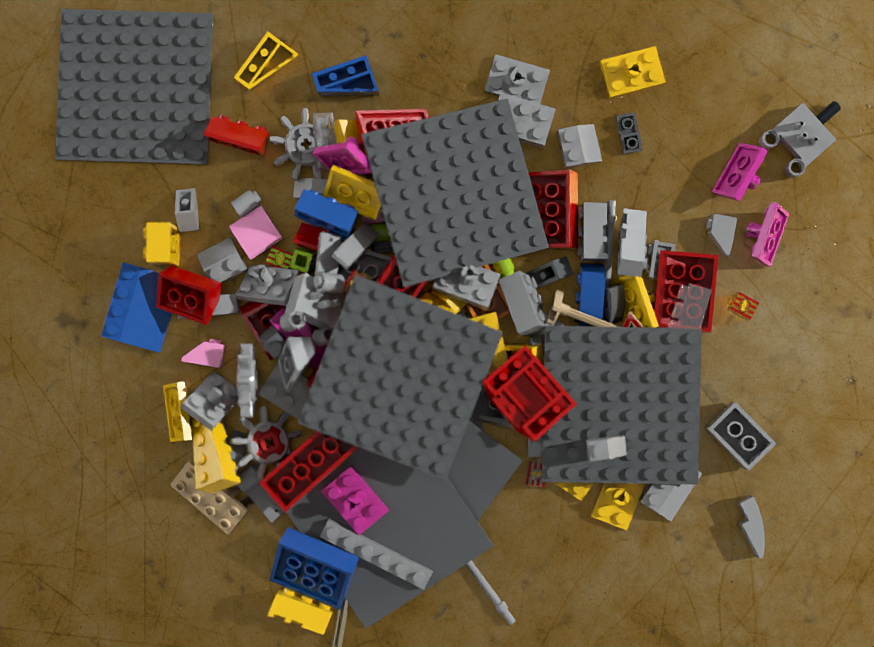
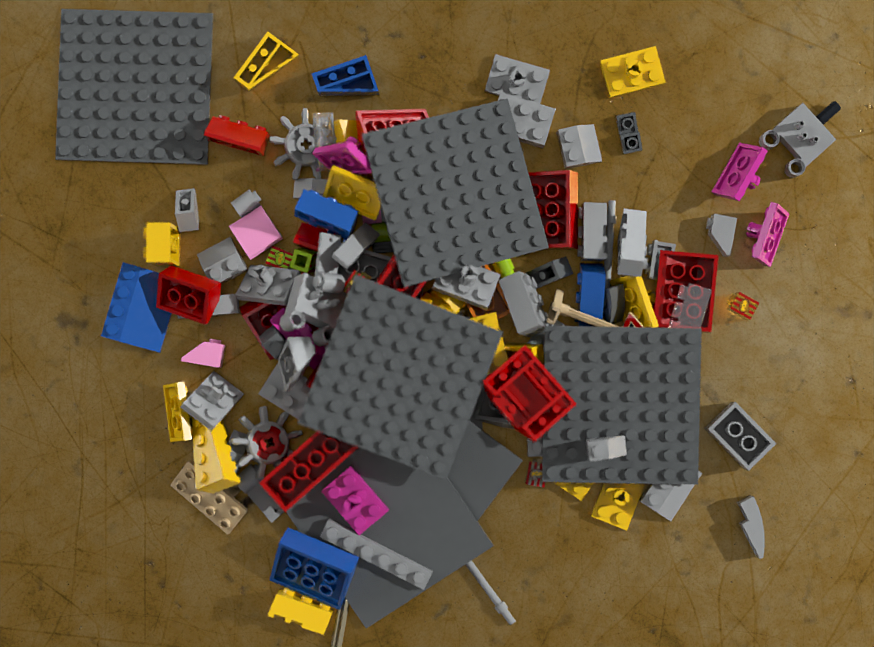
light grey gear [236,344,258,418] -> none

